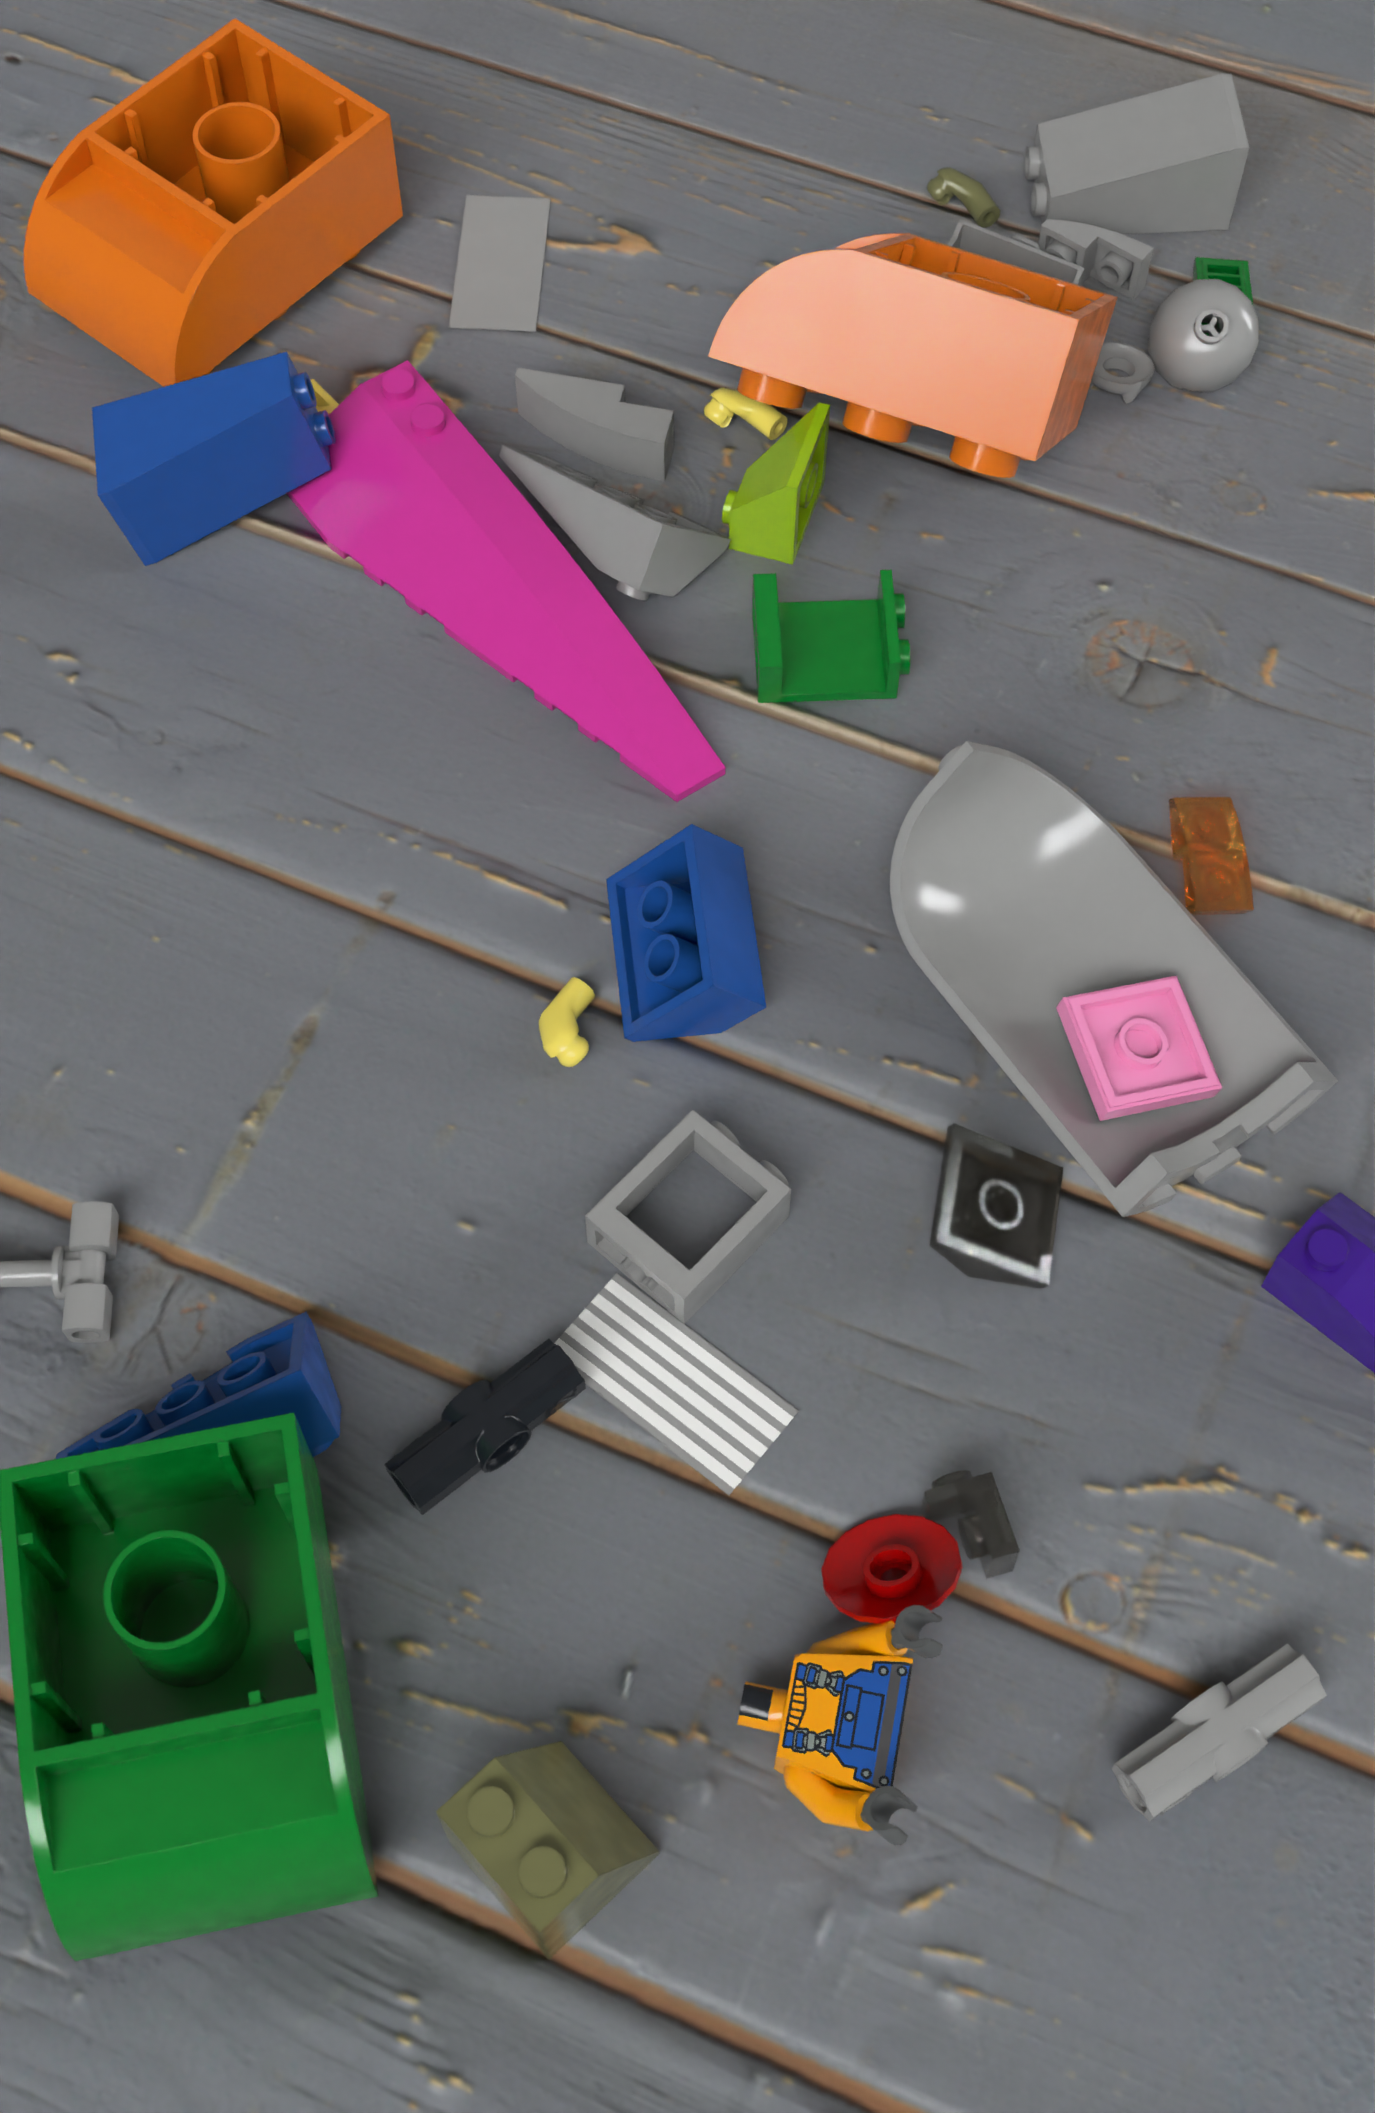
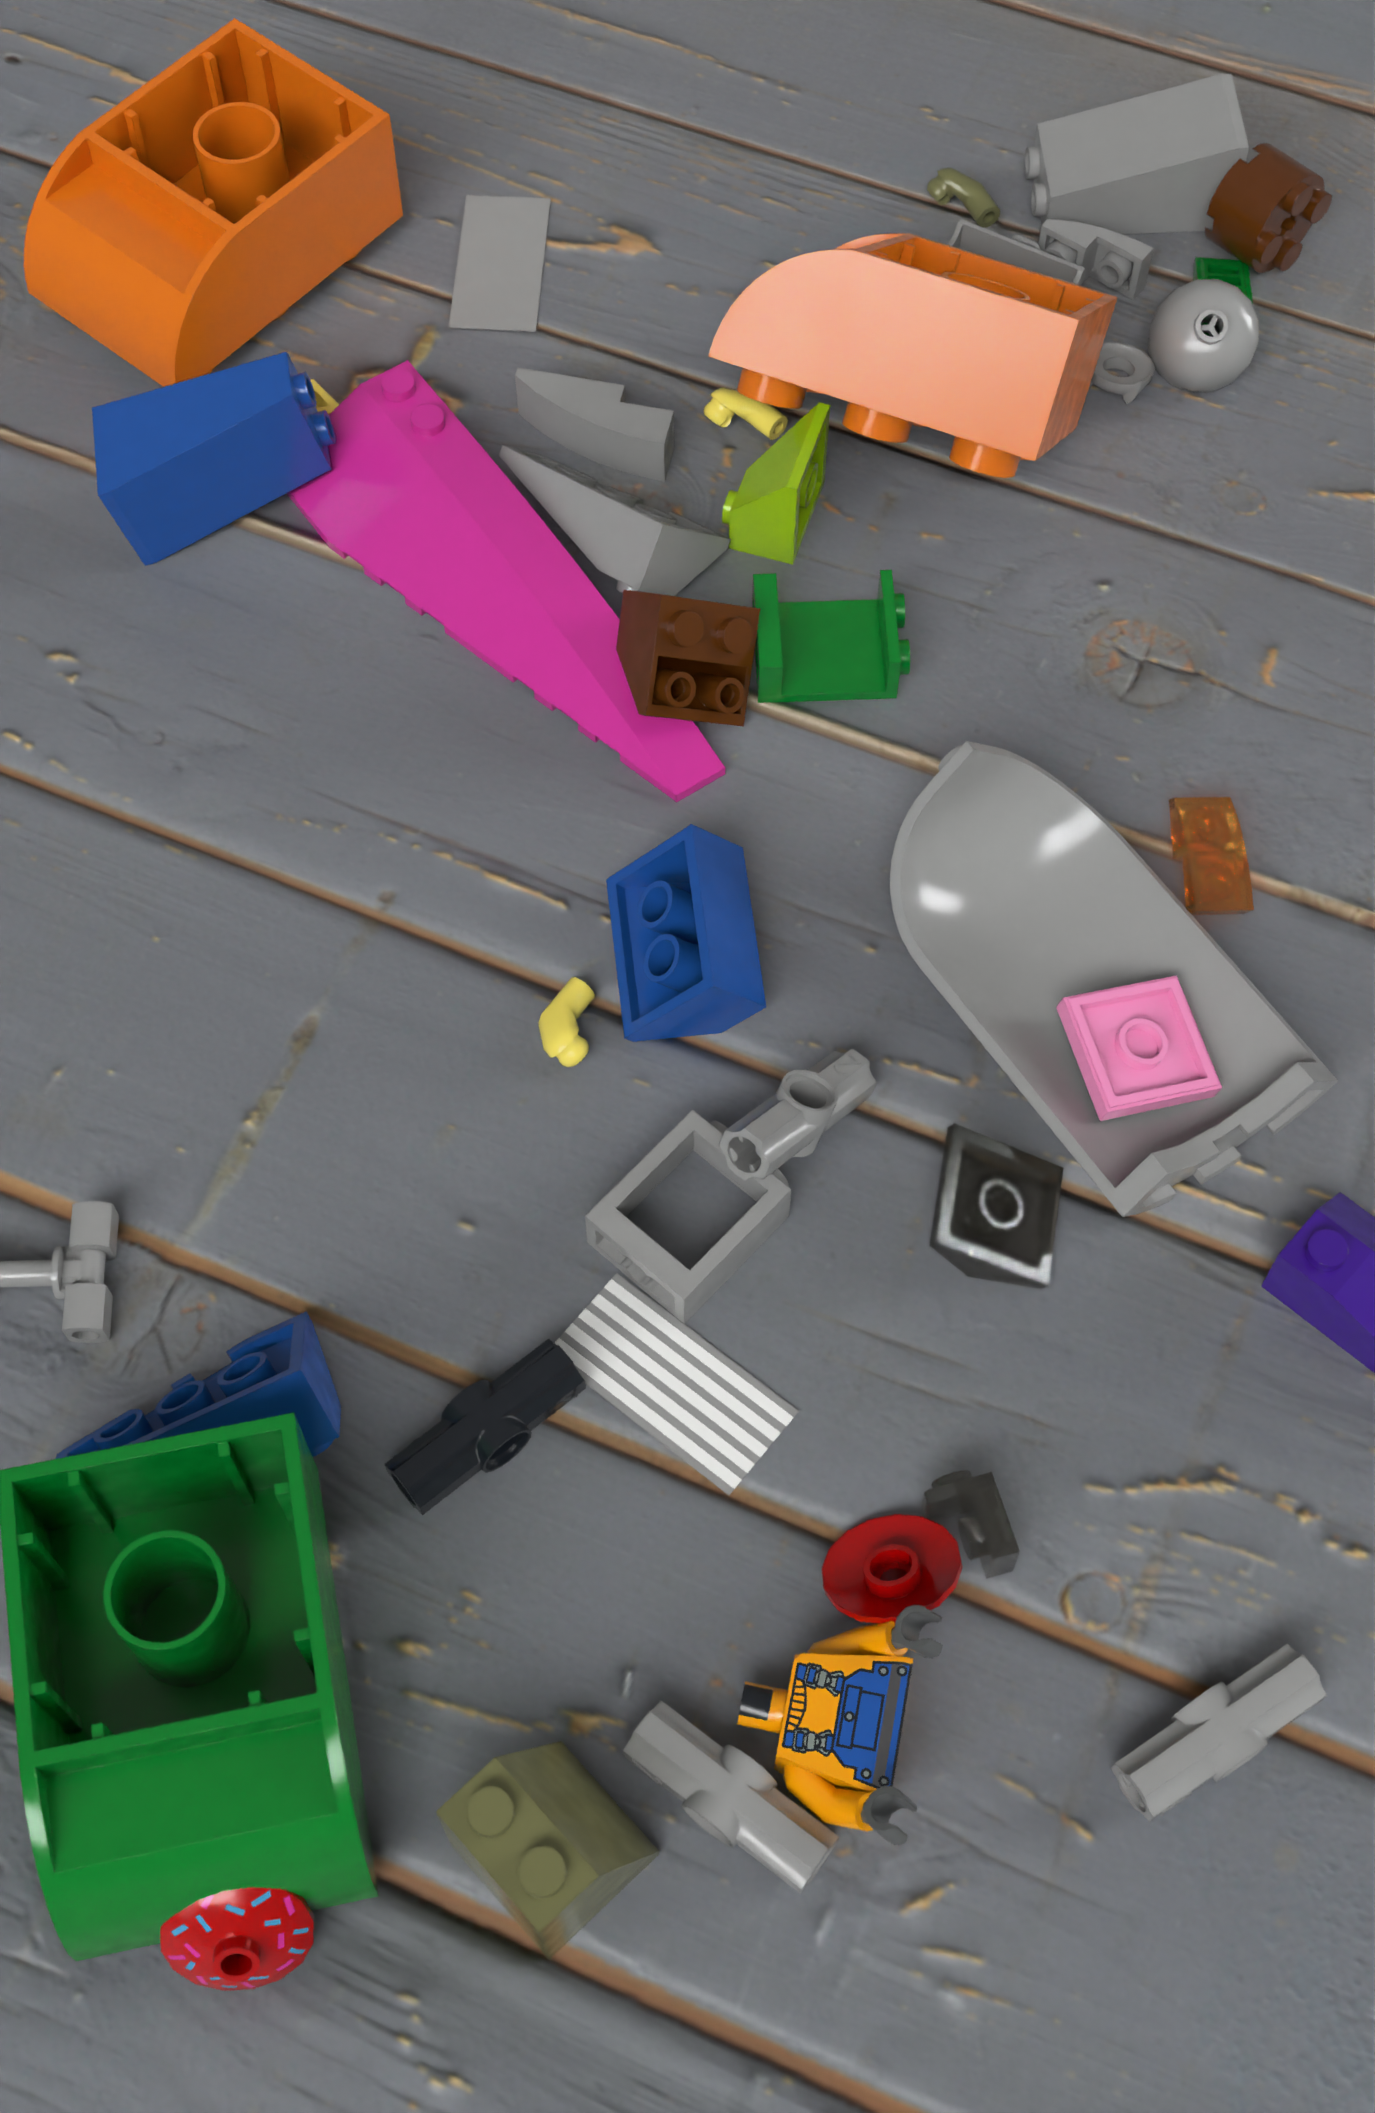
none -> red dish [160,1887,314,1991]
none -> reddish brown slope [616,590,760,726]
none -> light grey piece [623,1701,839,1894]
none -> light grey piece [719,1049,877,1181]
none -> reddish brown brick [1205,143,1332,273]

